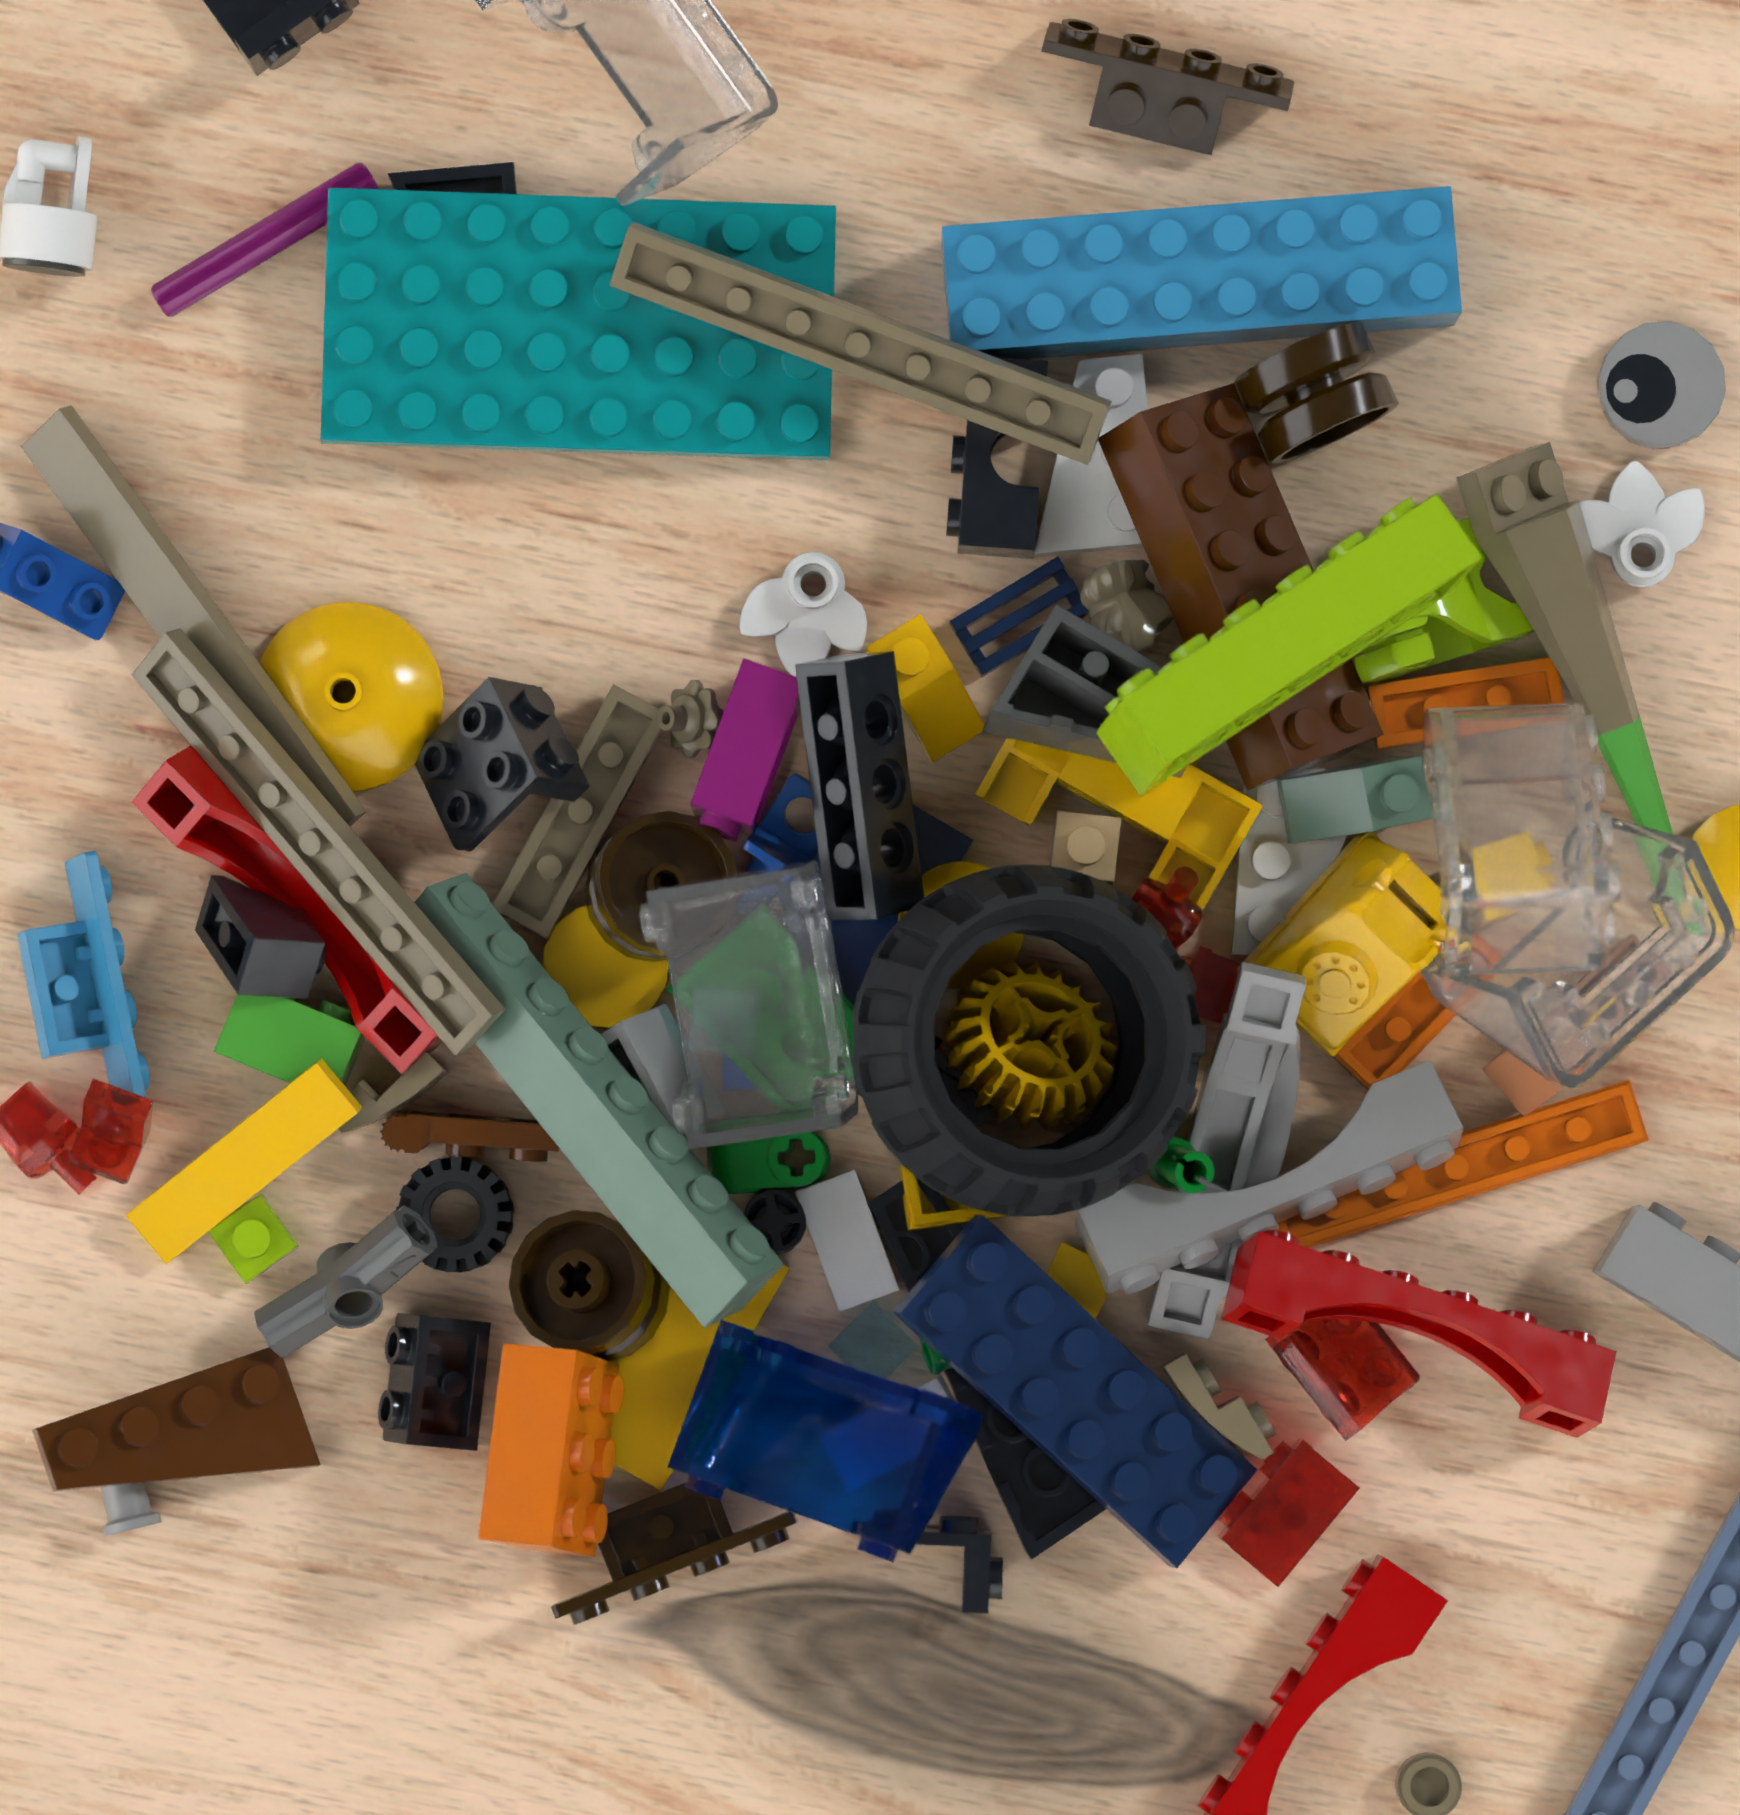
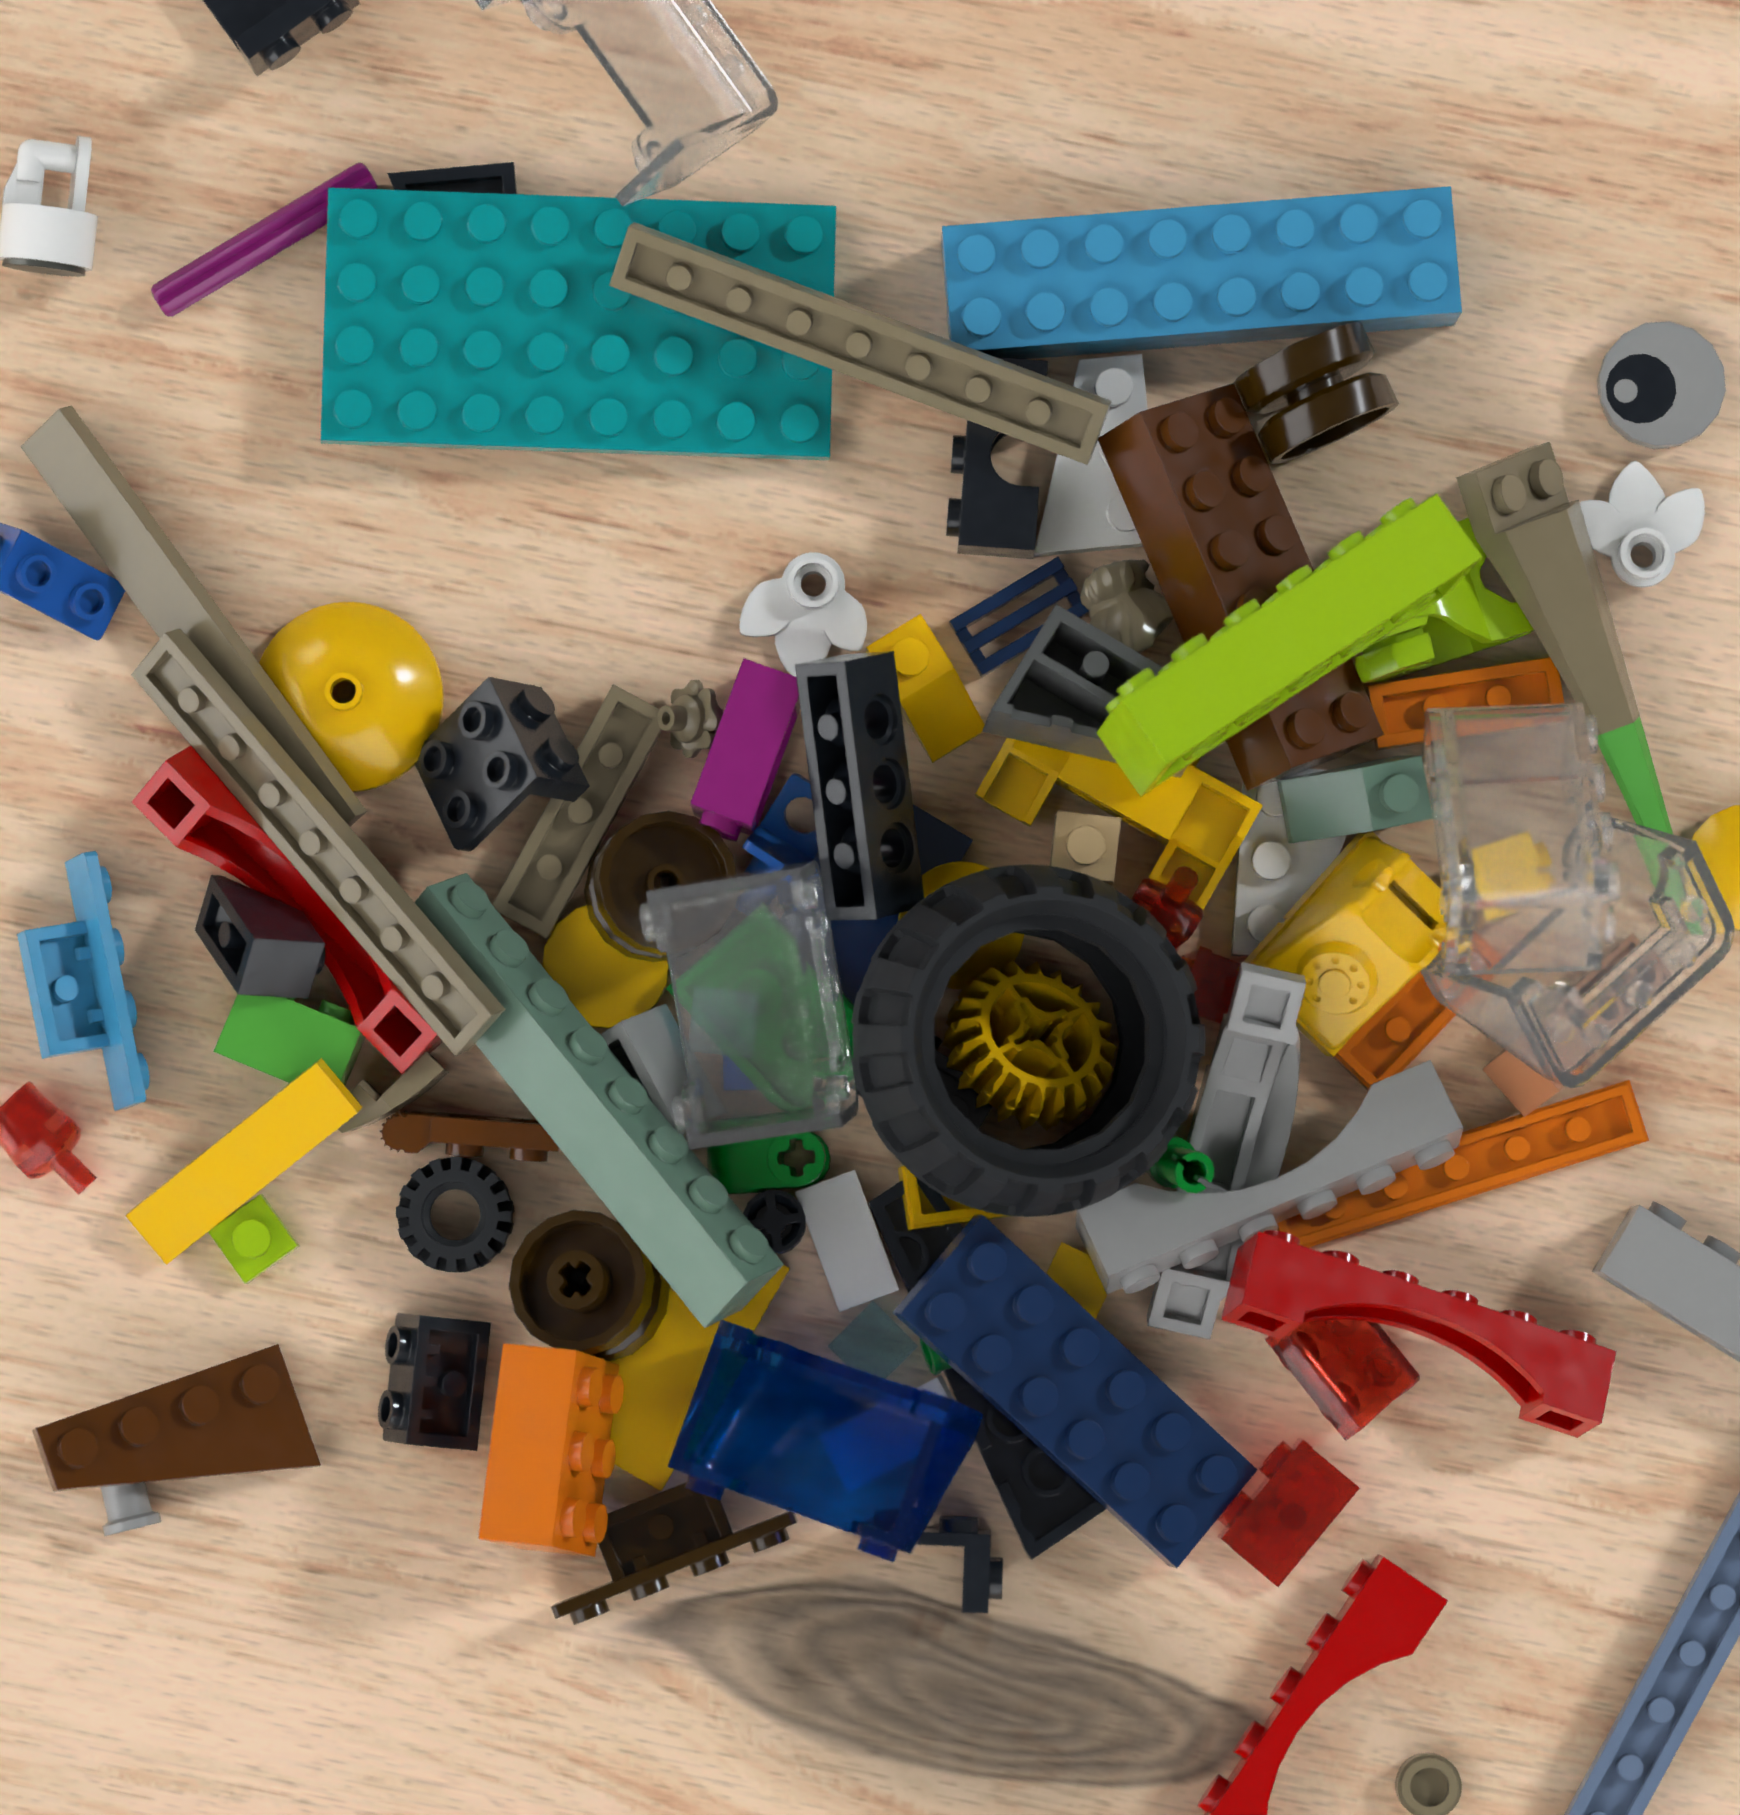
clear red bracket [69,1079,154,1184] -> none
dark grey piece [254,1205,438,1358] -> none
dark brown bracket [1041,19,1294,155] -> none
dark tan slope [1161,1353,1276,1459] -> none

